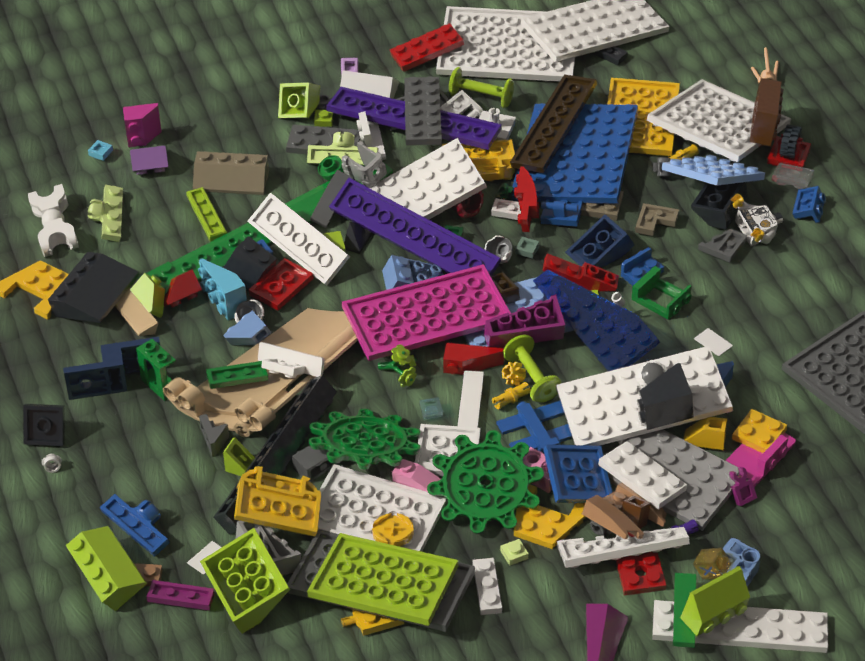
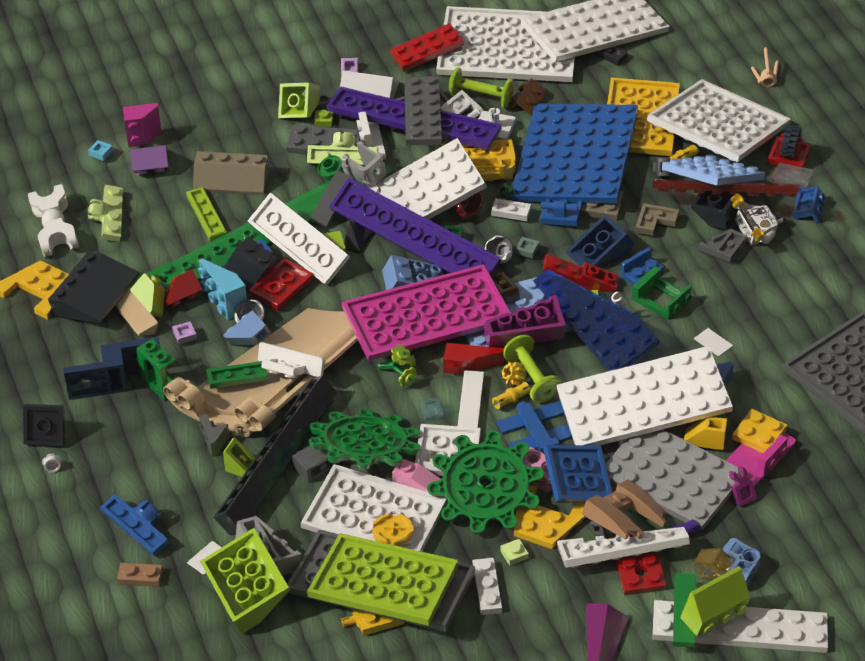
lime slope [66,526,147,611] -> none
magenta plate [147,580,215,611] -> none
yellow plate [234,466,321,536] -> none
dark brown plate [510,74,597,173] -> none
red slope [514,167,539,232] -> none
white plate [598,441,687,509] -> none
reddish brown brick [621,496,651,528] -> none
dark grey hair [636,360,668,387] -> none
black slope [637,363,694,430] -> none
reddish brown brick [749,78,784,146] -> none
none -> lavender plate [172,322,197,344]
none -> reddish brown bracket [510,78,547,115]
none -> clear red plate [652,179,801,197]

